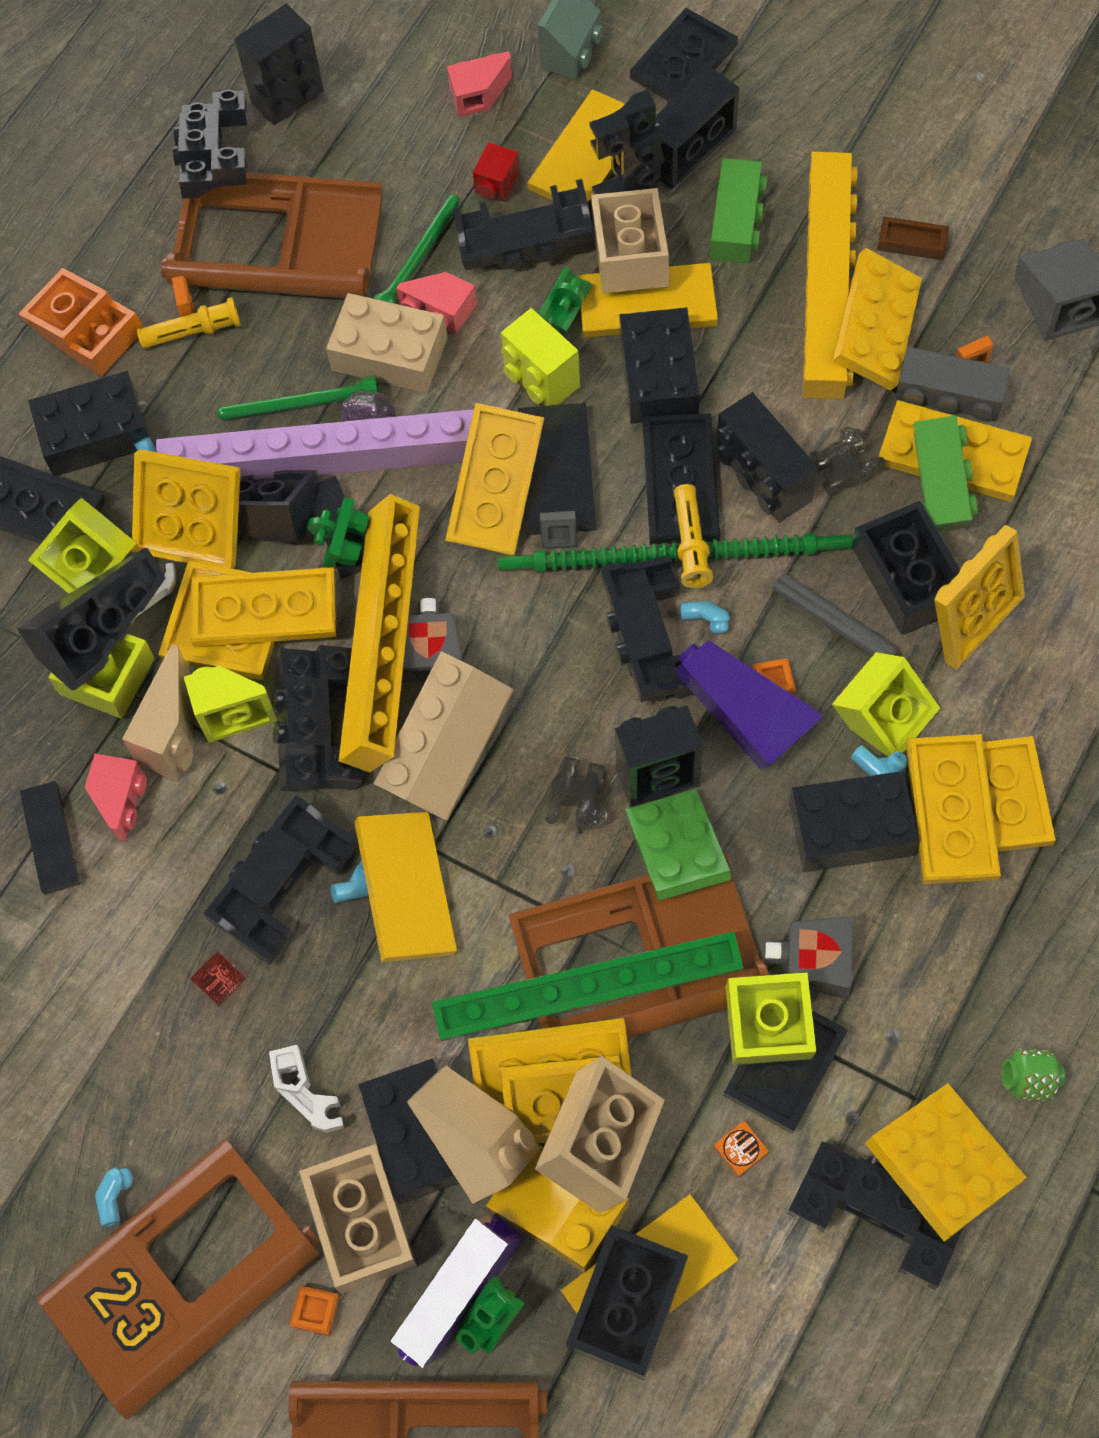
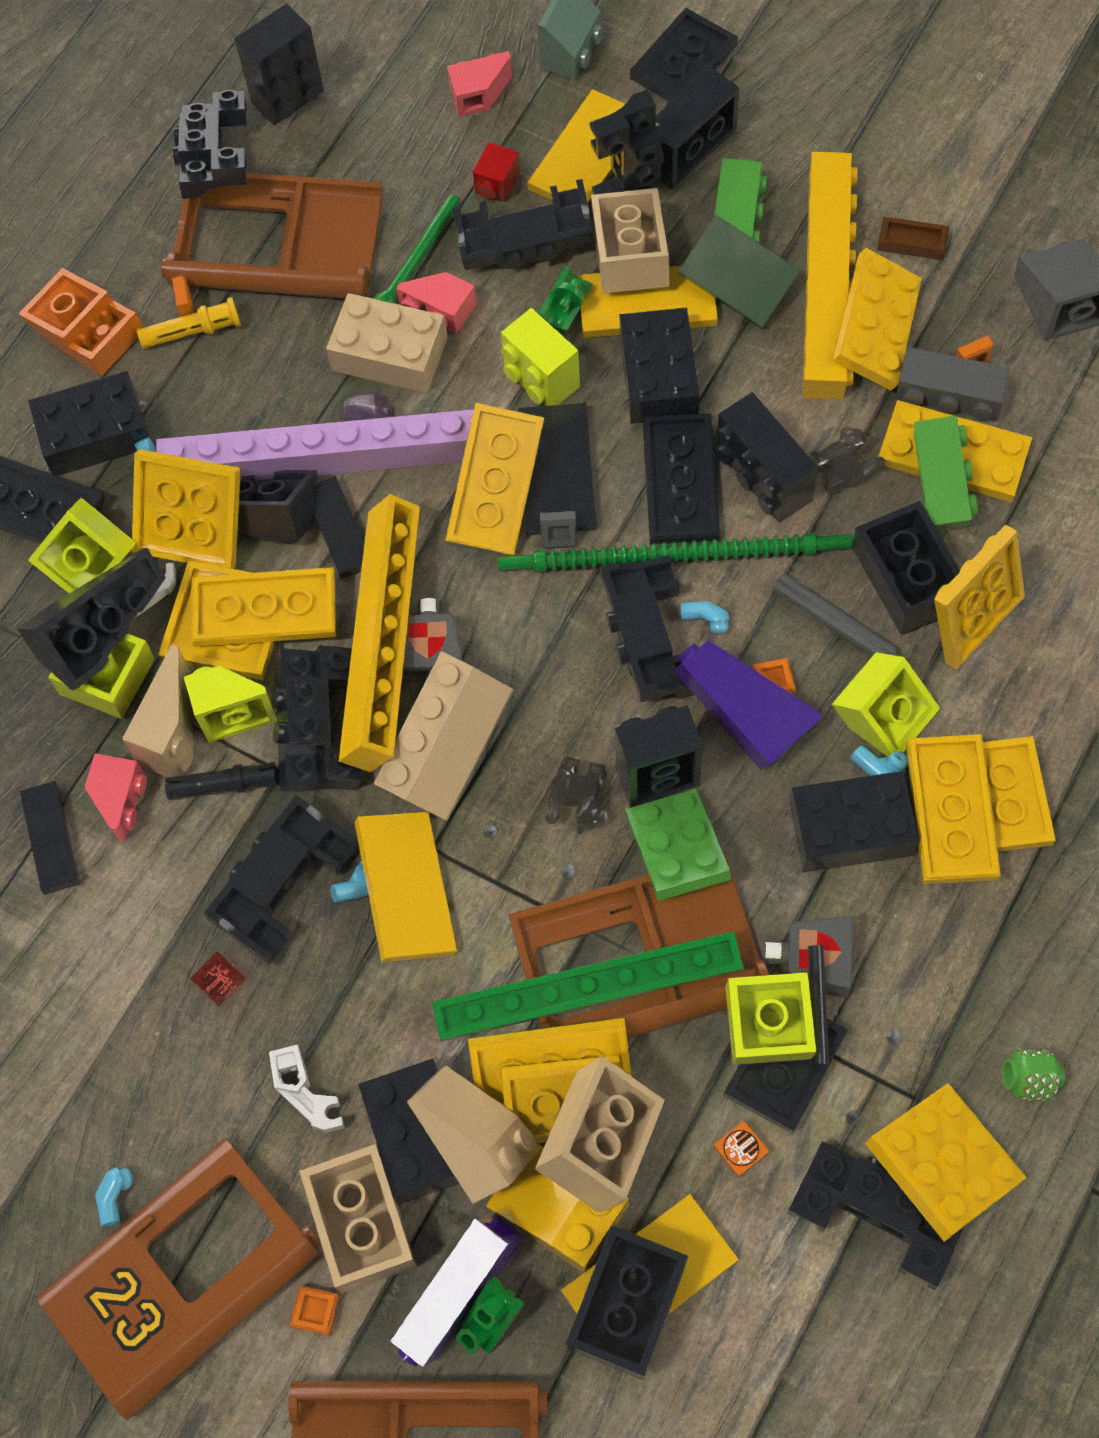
green piece [217,375,380,420] -> none
green hips [307,497,370,568] -> none
yellow pin [674,484,713,588] -> none
none -> black pin [165,762,278,800]
none -> dark green tile [678,215,800,329]
none -> black bar [808,945,829,1065]

